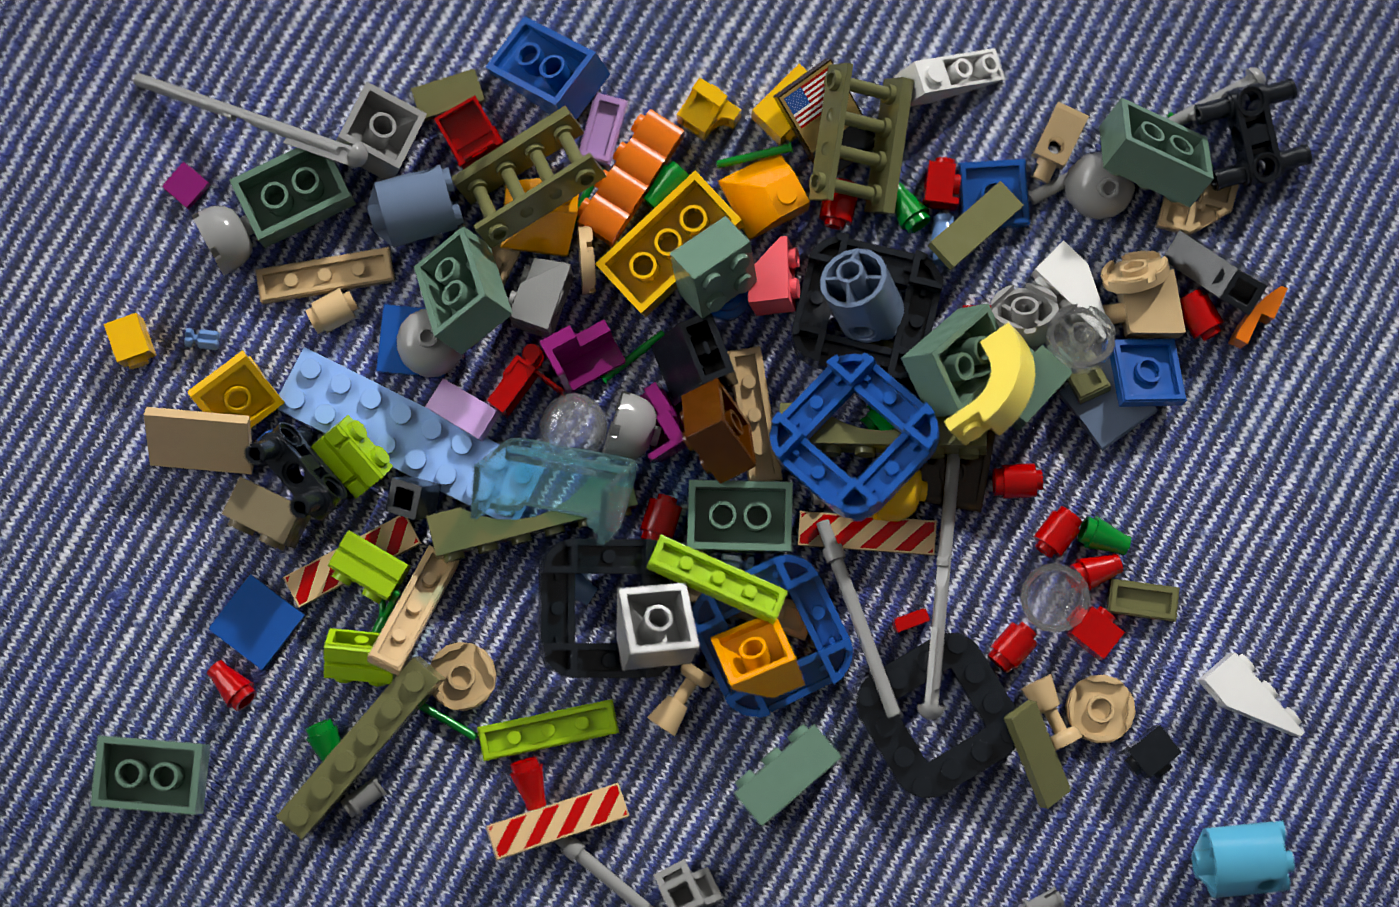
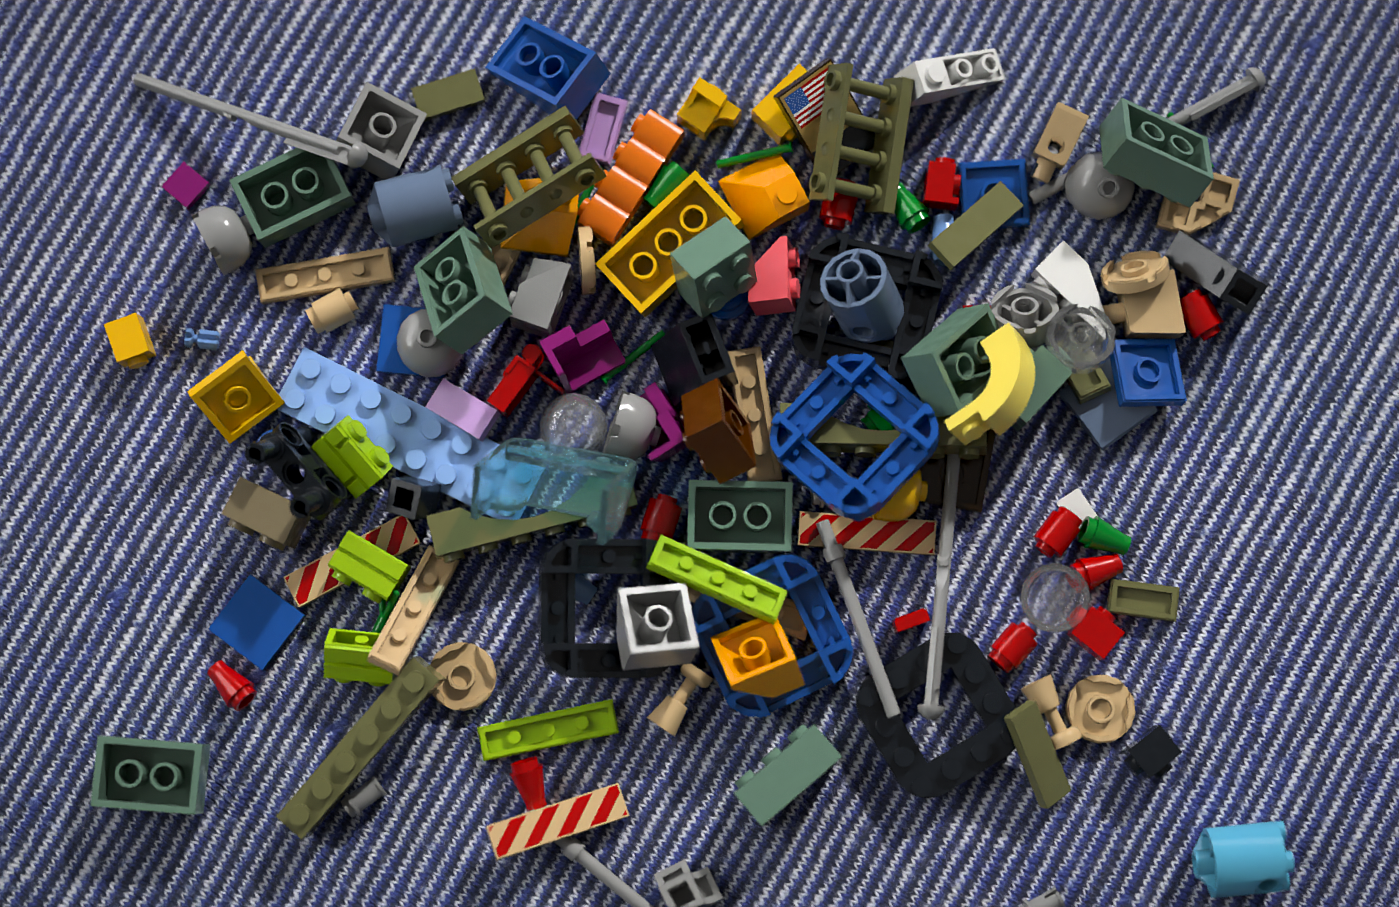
tan tile [144,407,254,474] -> none
green cone [305,718,341,762] -> none
green piece [419,703,478,741] -> none
red piece [434,95,504,169] -> none
medium blue piece [721,553,754,570] -> none
red brick [992,463,1043,499] -> none
black piece [1194,78,1312,191] -> none
white slope [1198,652,1304,736] -> none
orange slope [1228,286,1288,349] -> none
none -> white sticker [1057,488,1097,528]

